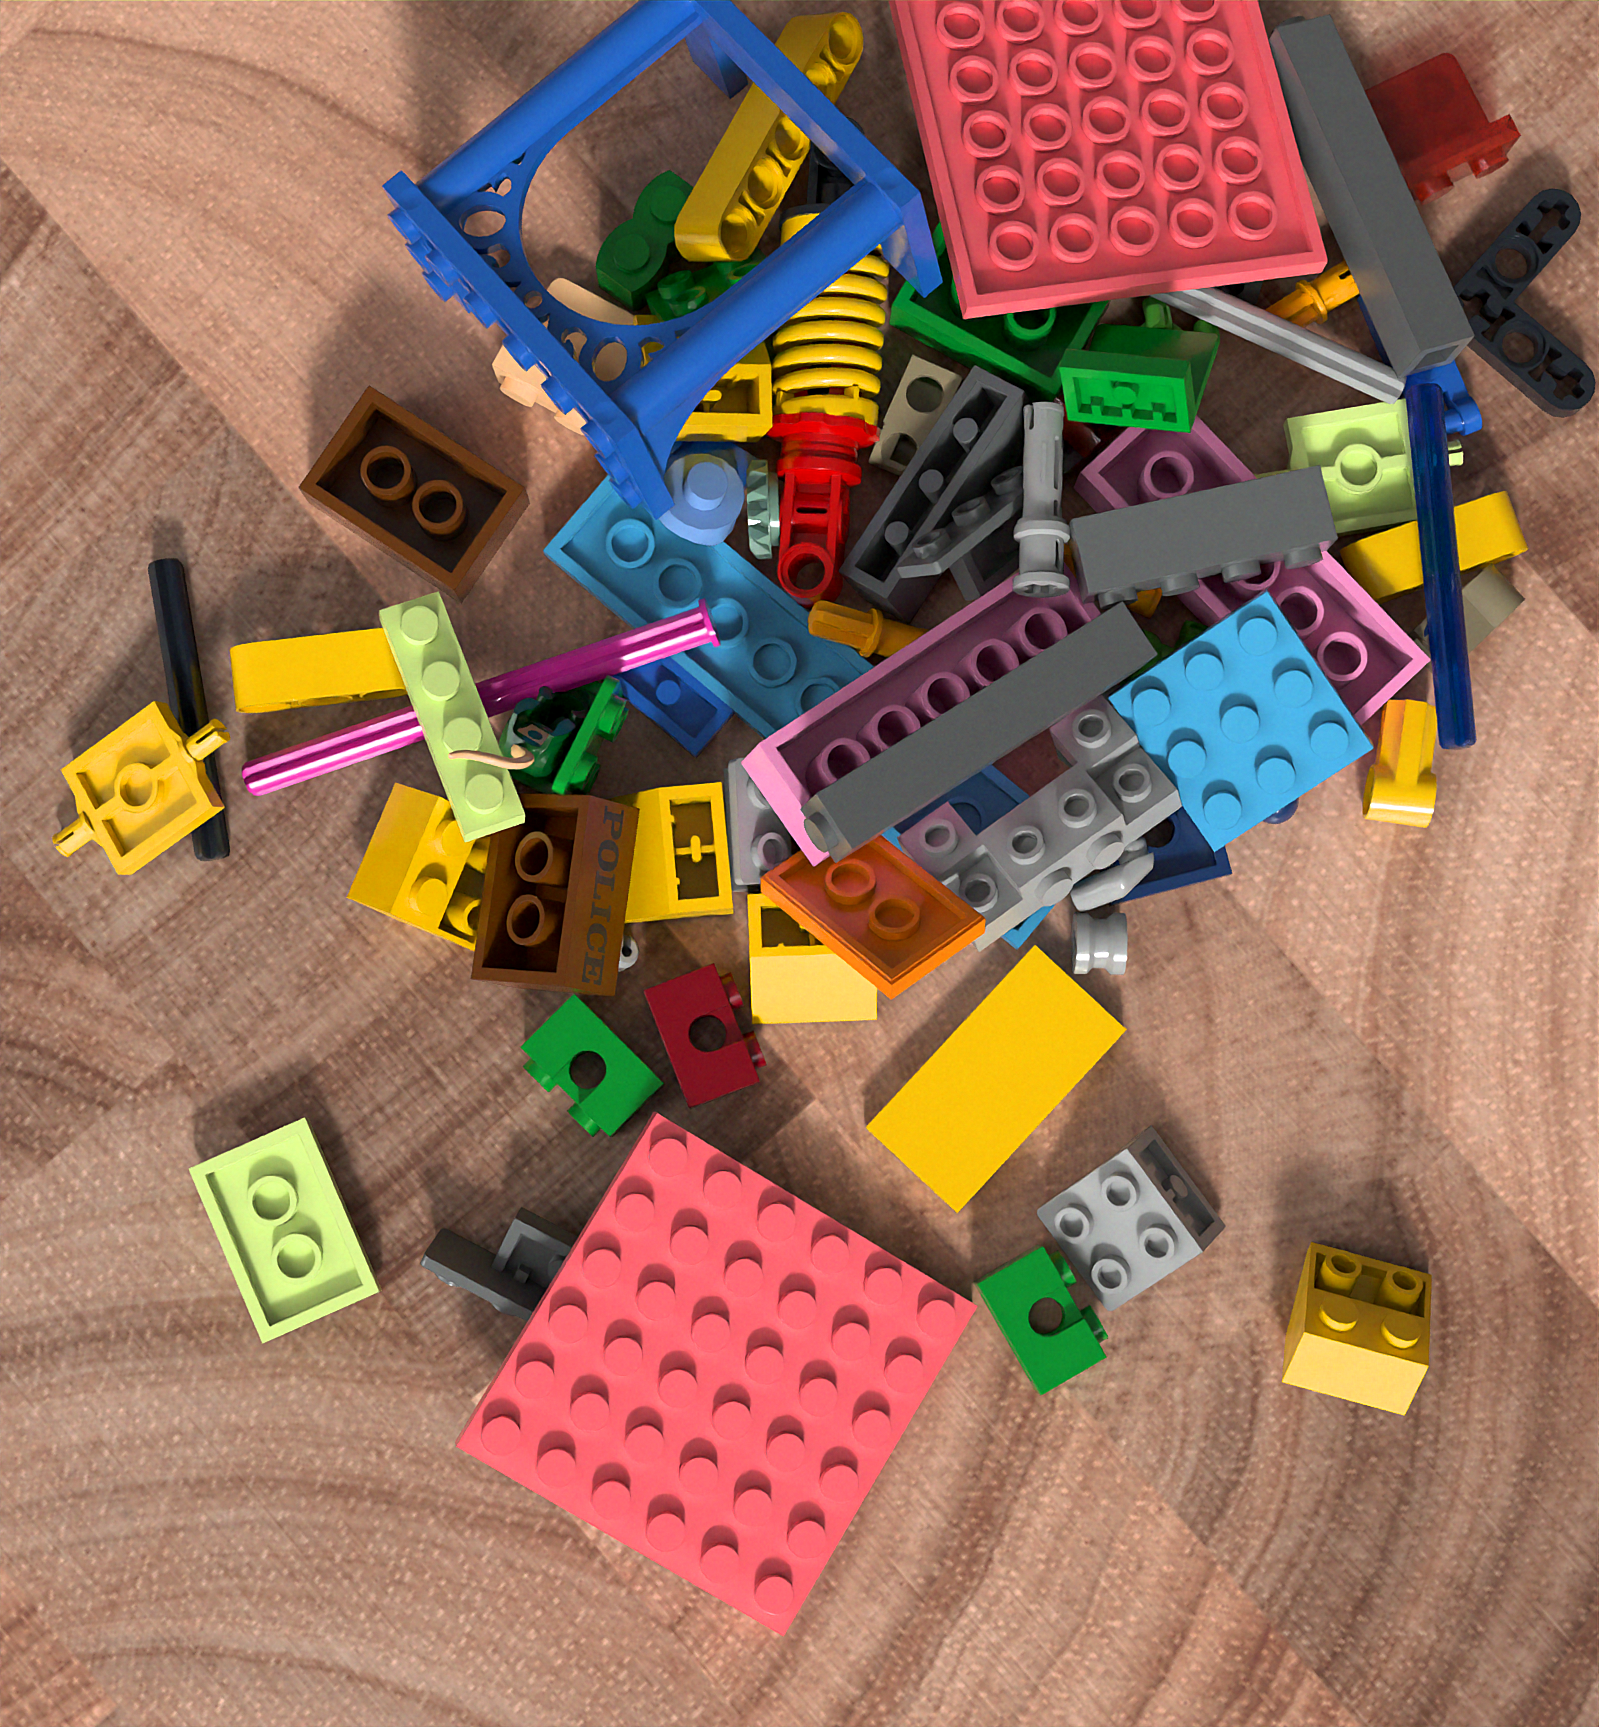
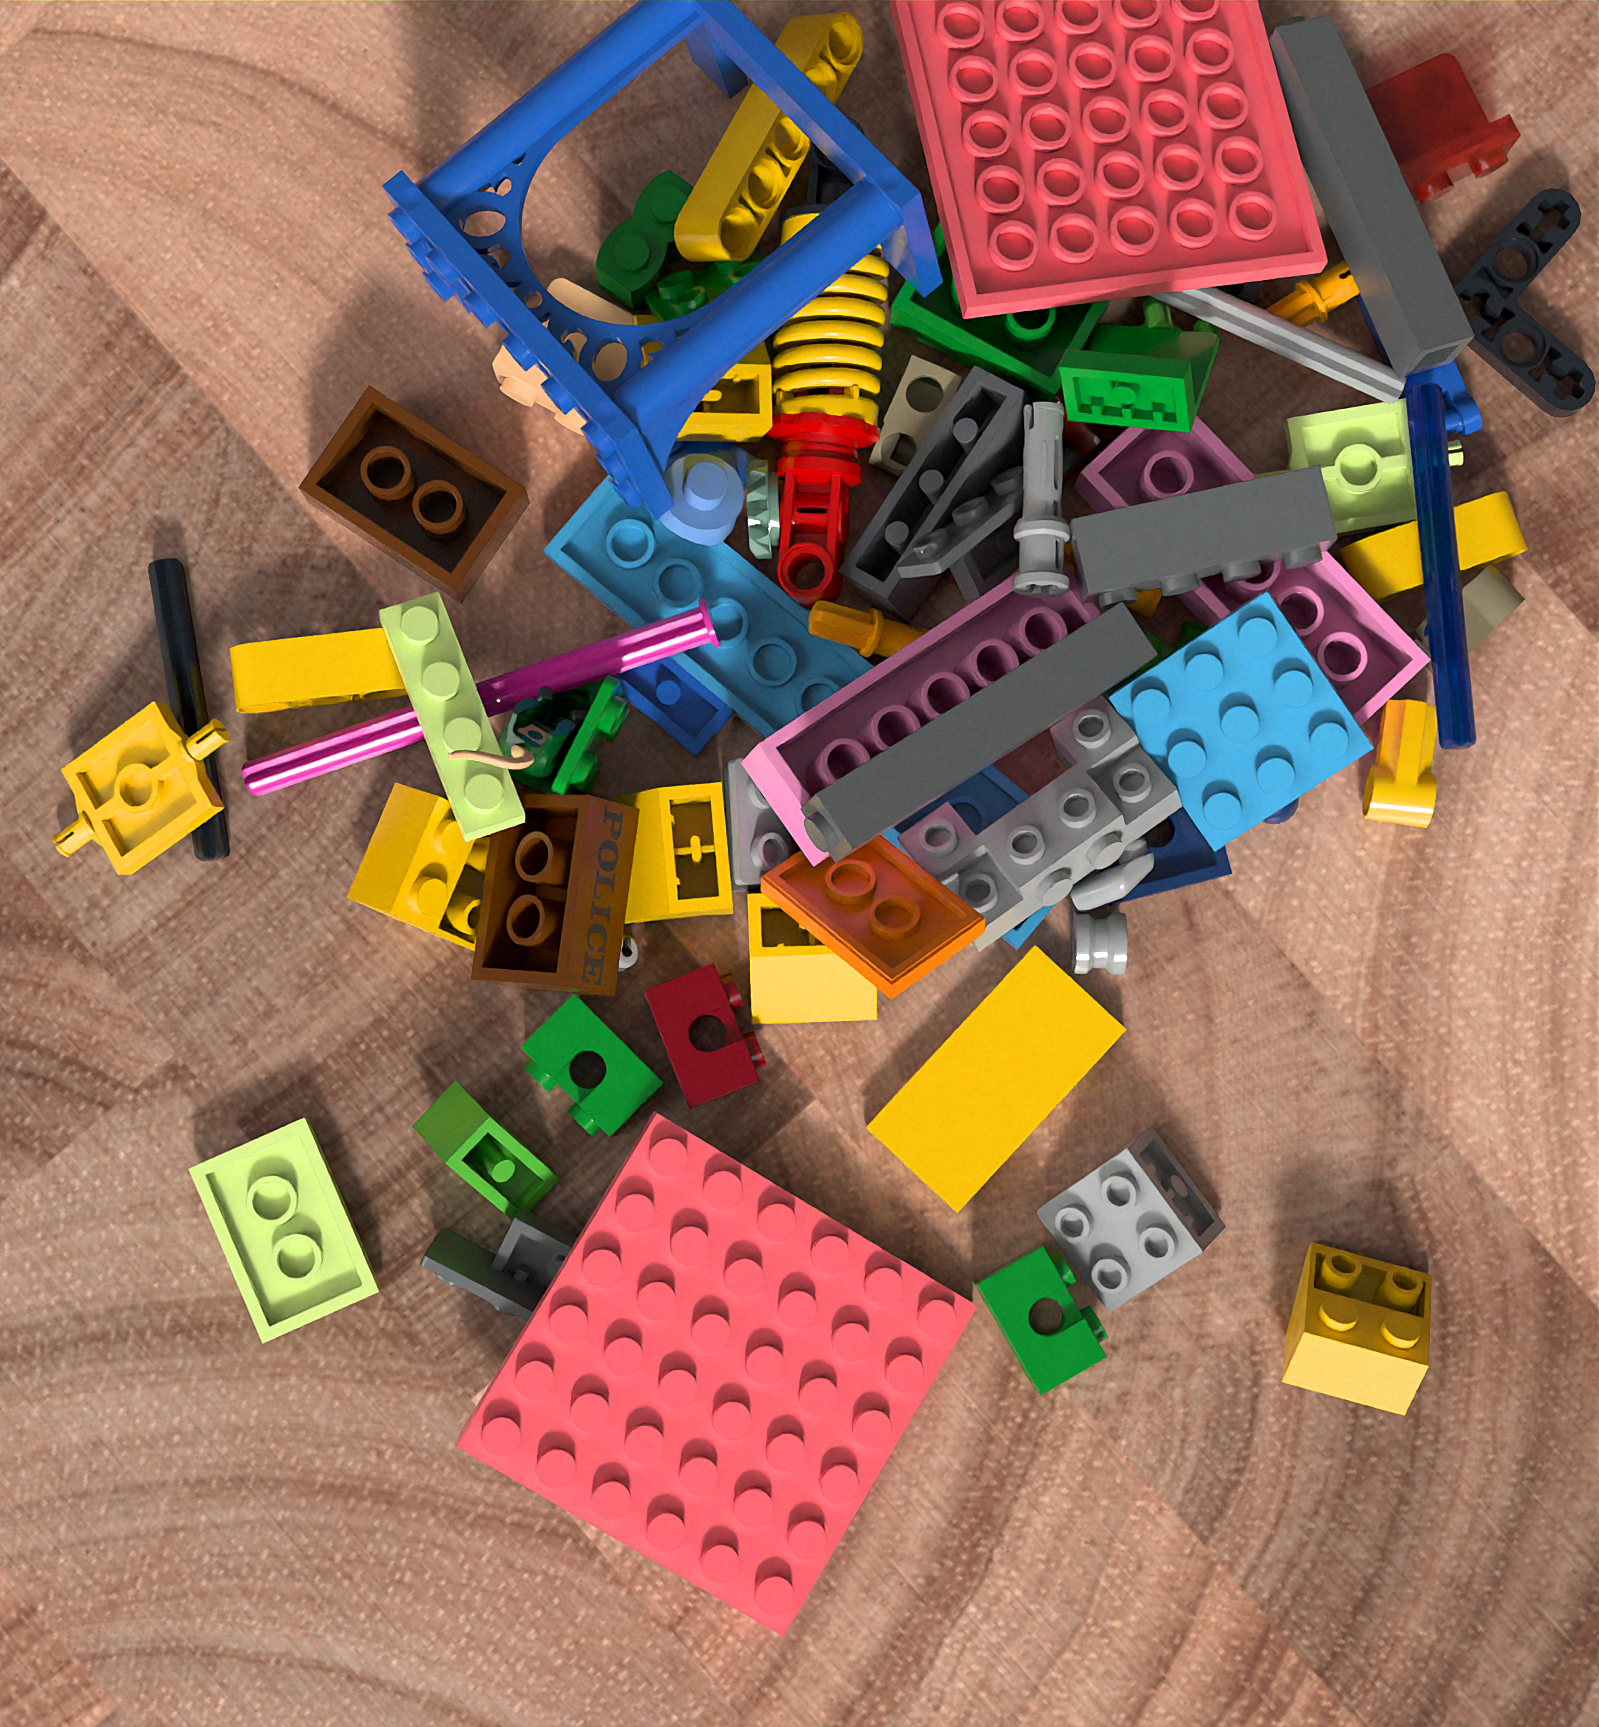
none -> bright green slope [412,1080,560,1221]

